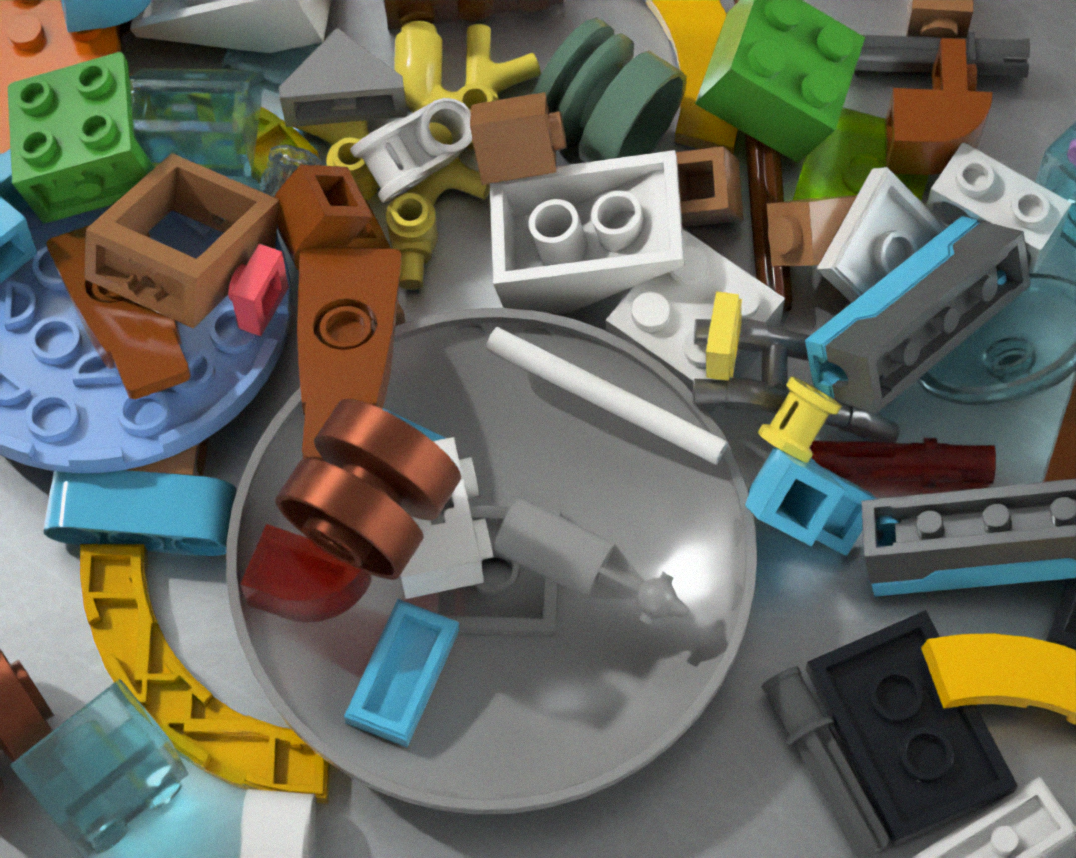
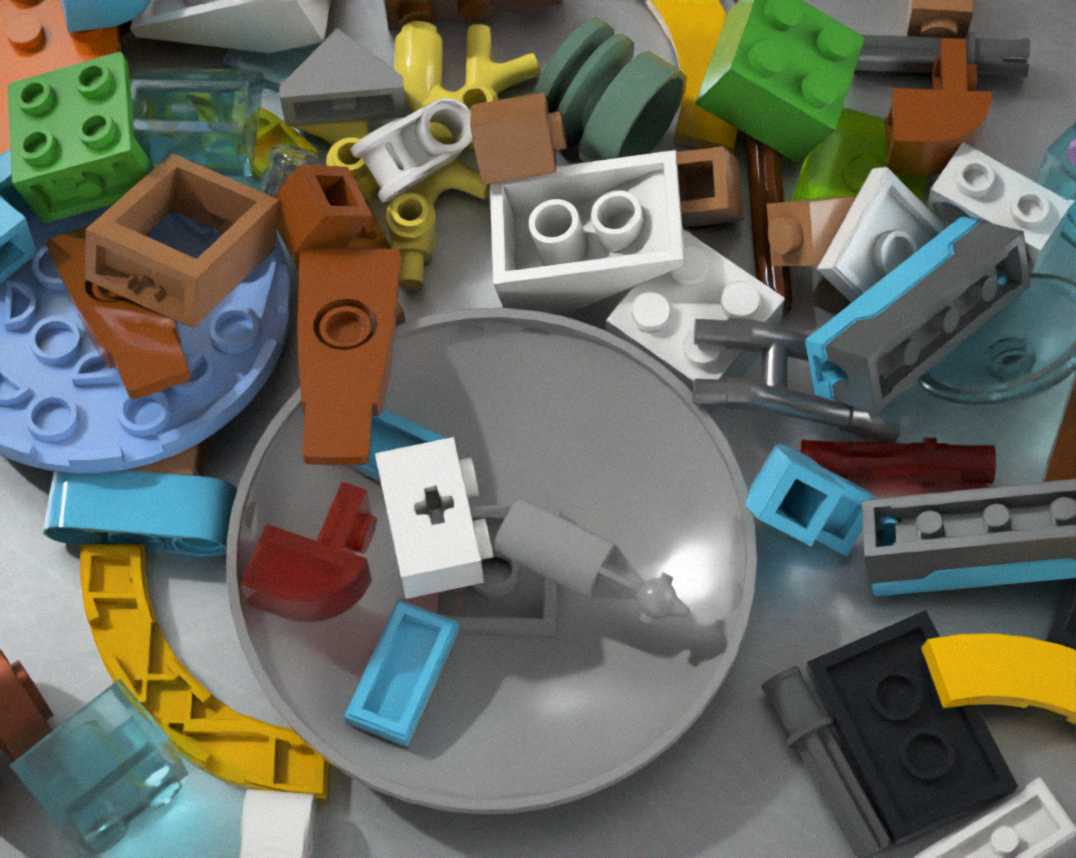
coral plate [228,244,289,336] -> none
copper wheel [275,399,461,580] -> none
white piece [486,327,728,465] -> none
light yellow tile [706,291,742,381] -> none
light yellow bush [758,376,842,463] -> none

